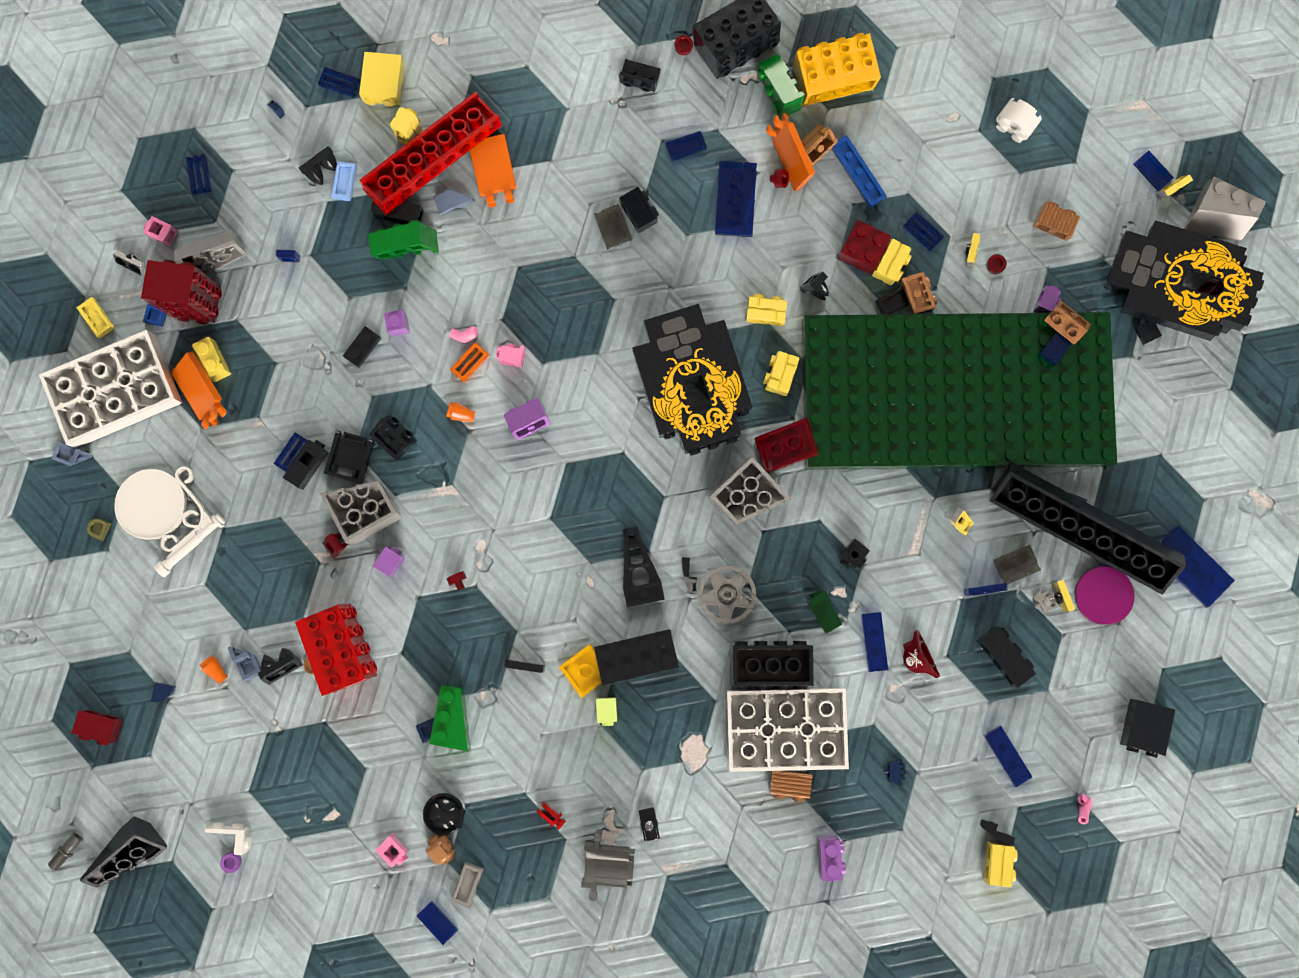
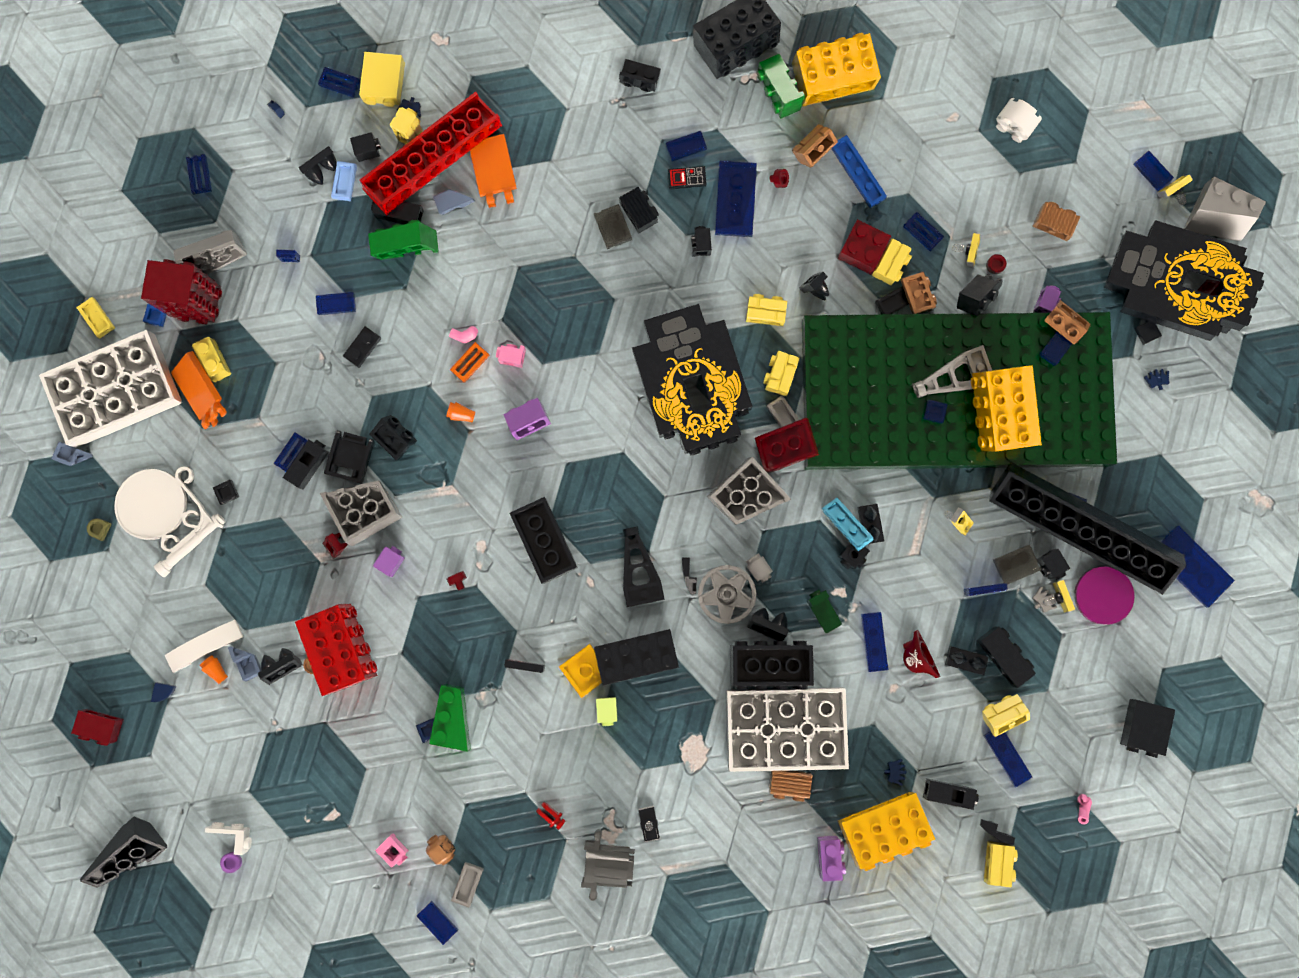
dark grey axle [48,832,83,870] -> none
black piece [112,247,146,276] -> none
bright pink brick [143,216,178,247] -> none
medium lavender brick [384,310,410,337] -> none
black piece [423,793,466,835] -> none
dark red tile [675,35,693,56] -> none
orange tile [766,113,815,191] -> none
none -> white slope [165,620,244,673]
none -> black tile [213,480,239,505]
none -> clear blue tile [316,292,356,315]
none -> black brick [350,132,381,162]
none -> dark blue piece [397,97,421,117]
none -> black brick [509,497,578,584]
none -> black tile [668,166,707,189]
none -> black brick [691,226,712,257]
none -> light grey brick [746,553,773,583]
none -> black tile [747,608,789,641]
none -> light grey tile [766,395,799,427]
none -> medium azure tile [822,498,874,551]
none -> yellow brick [838,792,936,871]
none -> black tile [857,504,885,544]
none -> light grey plate [913,345,992,398]
none -> clear blue tile [923,400,948,424]
none -> black brick [923,778,979,810]
none -> black tile [945,646,989,675]
none -> black hinge [957,274,1003,316]
none -> yellow brick [971,365,1042,452]
none -> light yellow brick [982,694,1030,737]
none -> black brick [1036,549,1071,580]
none -> dark blue piece [1144,369,1170,390]

